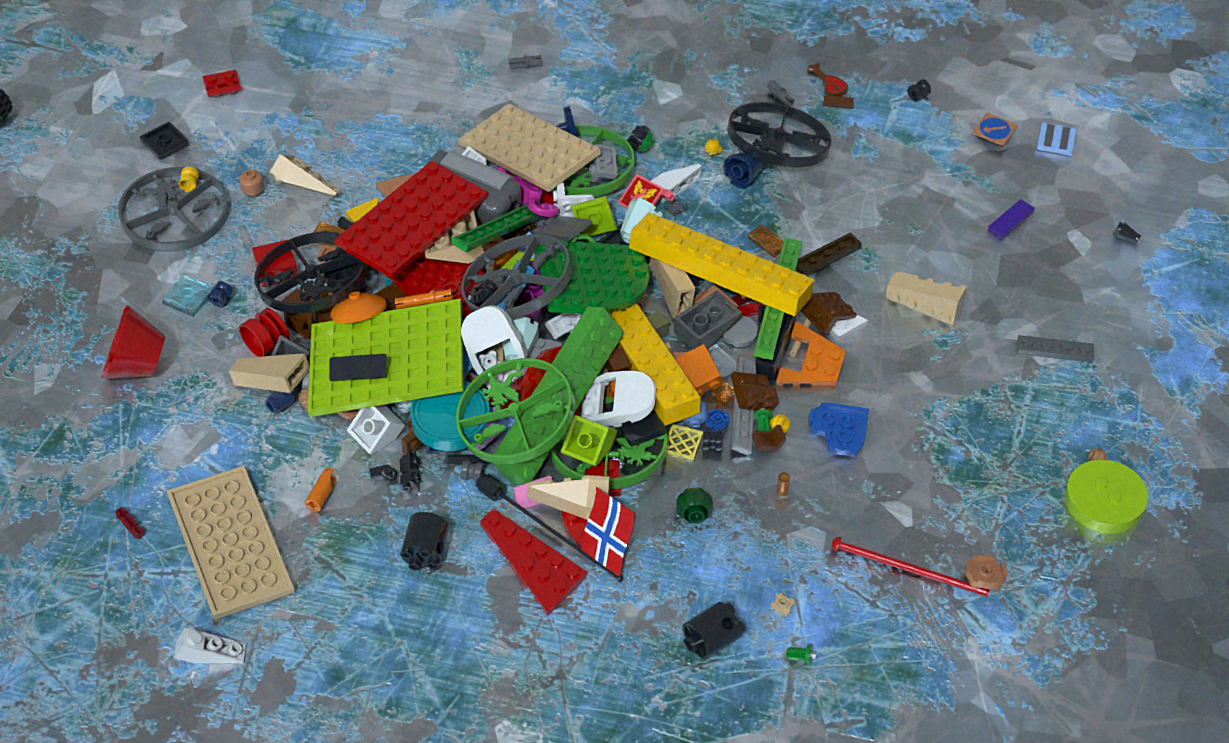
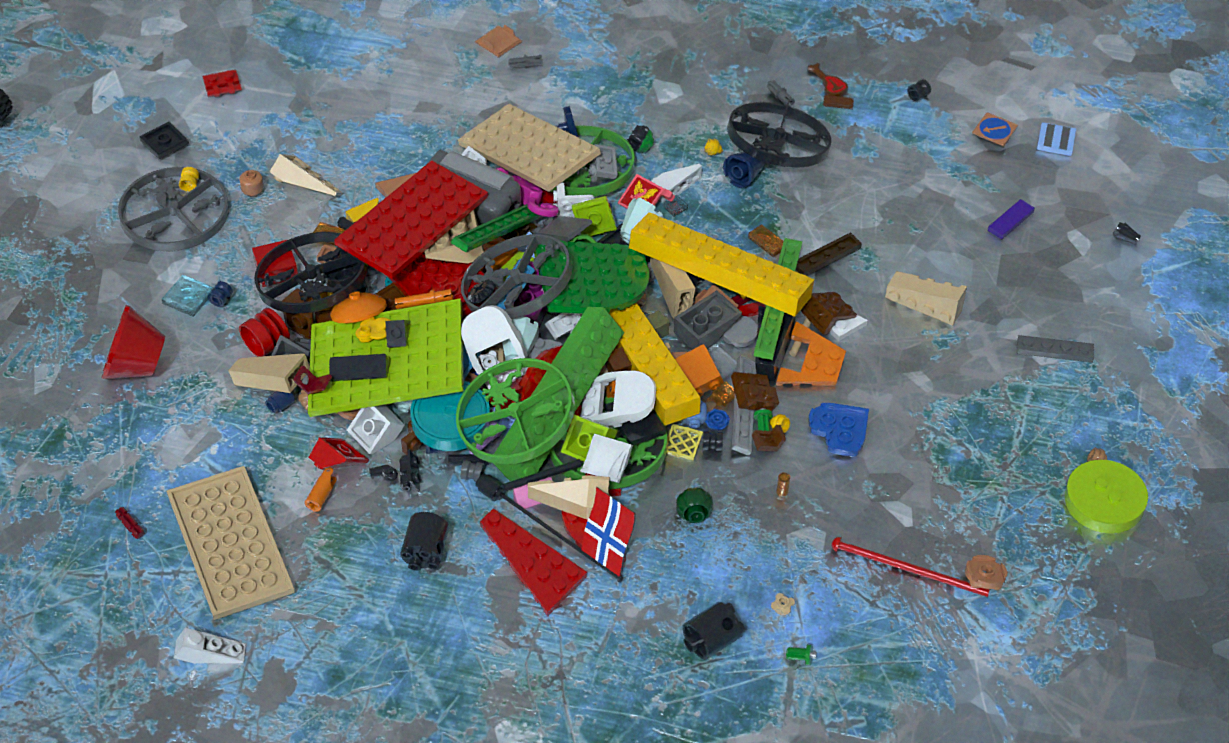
none -> dark red bracket [293,366,332,395]
none -> red slope [308,437,369,470]
none -> yellow plate [355,317,391,342]
none -> black bracket [385,320,410,347]
none -> nougat piece [475,25,522,58]
none -> black bar [503,459,582,491]
none -> white slope [580,434,633,483]

